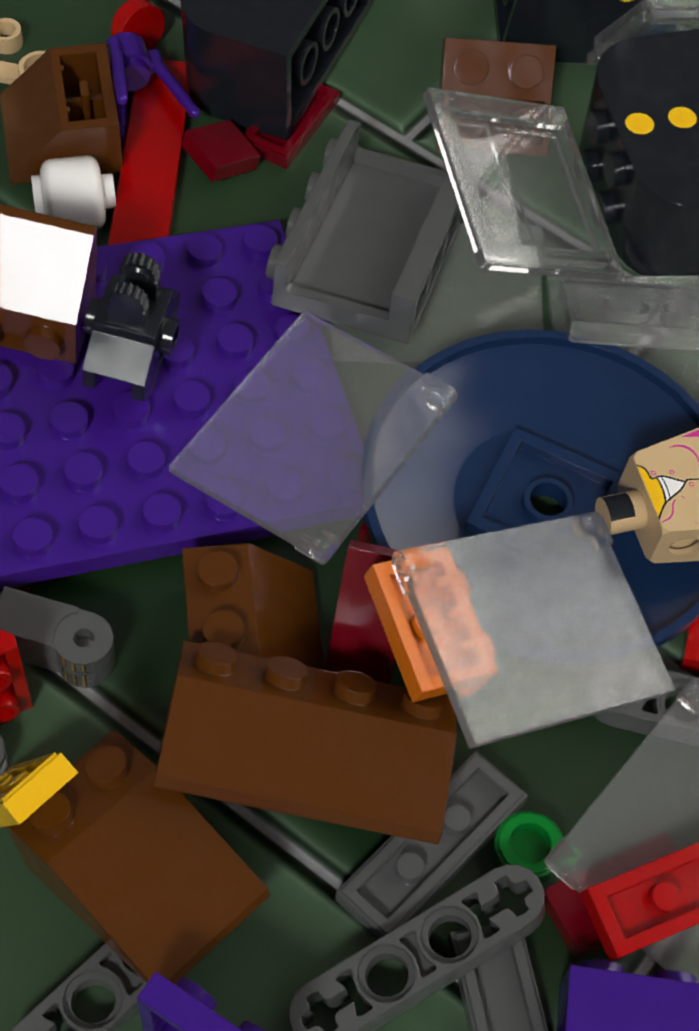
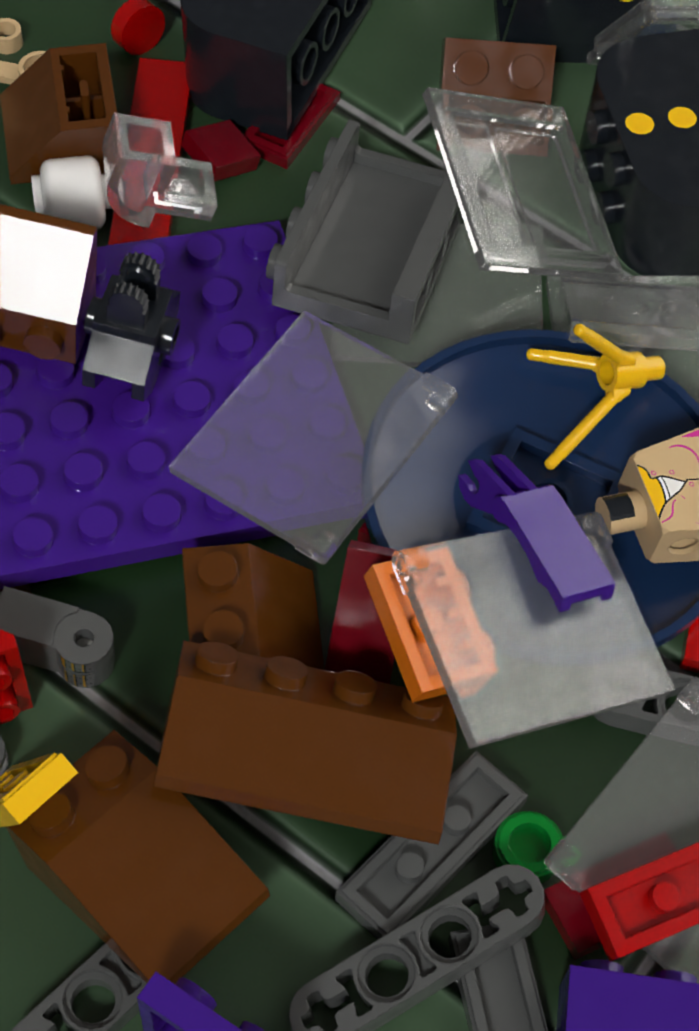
dark purple plant [106,32,200,149] -> none
none -> clear brick [102,112,218,228]
none -> dark purple arm [458,454,616,613]
none -> yellow plant [526,324,665,470]

